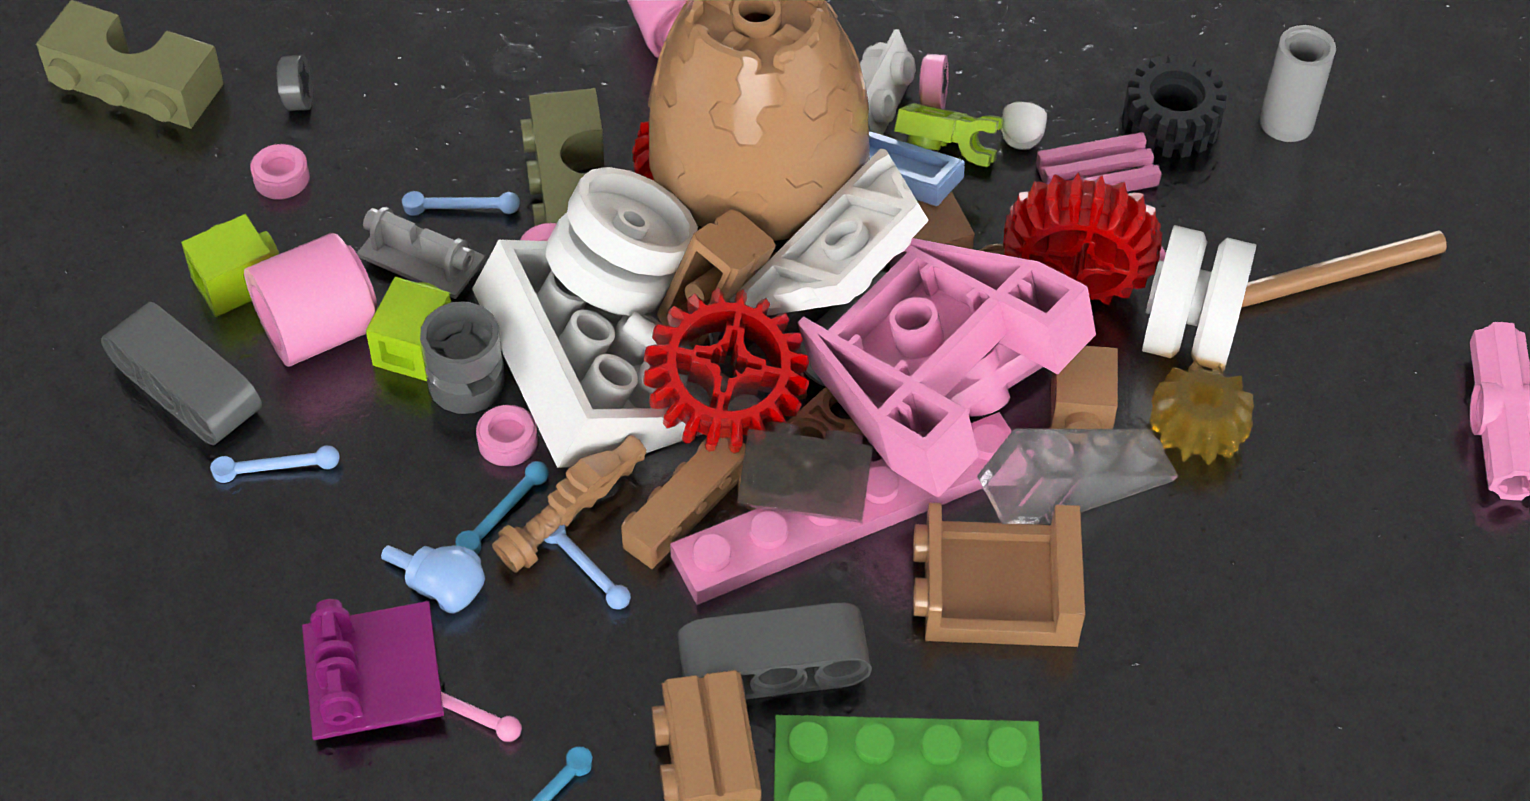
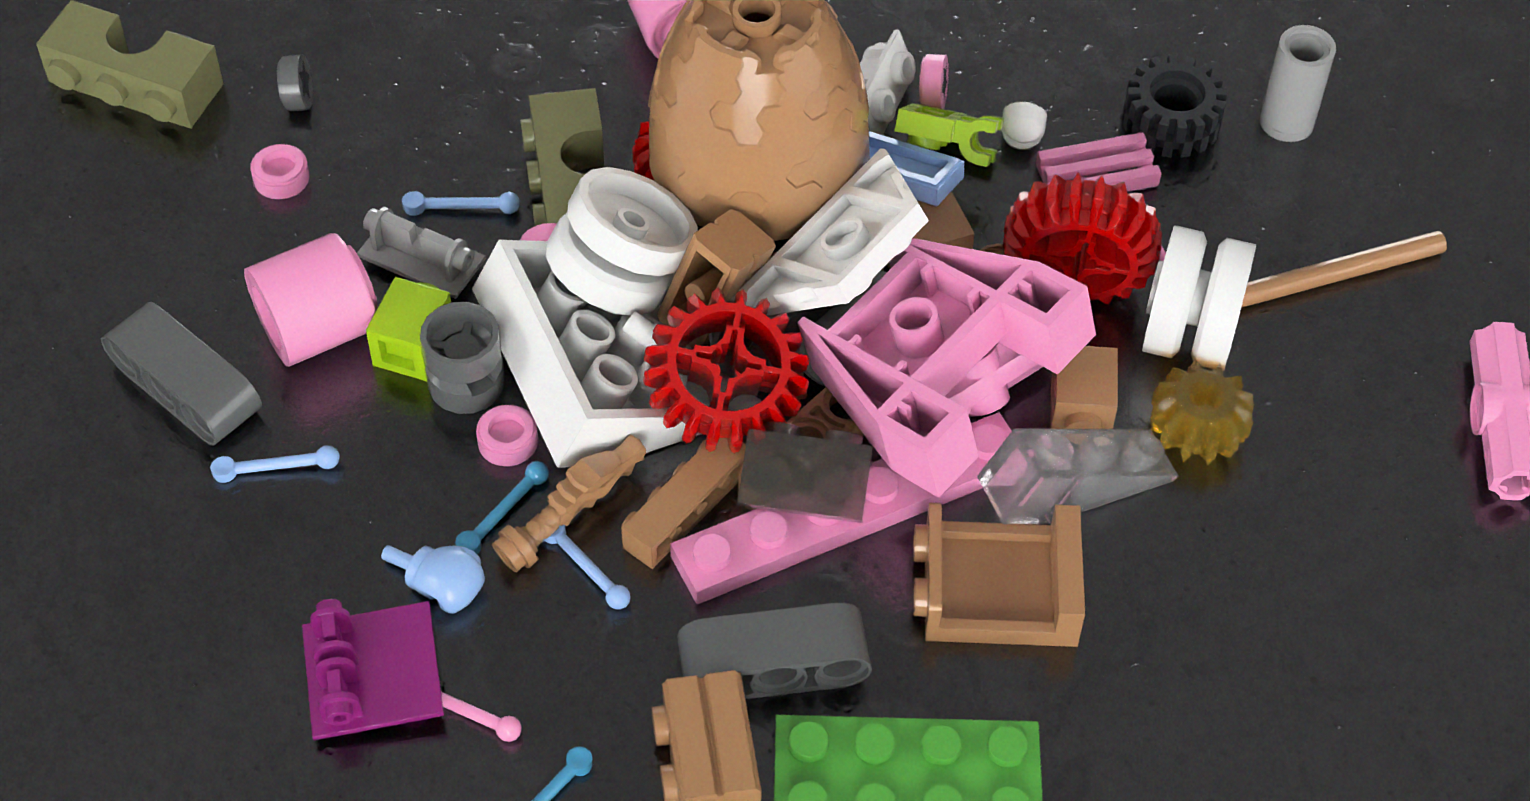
lime brick [181,214,279,317] -> none

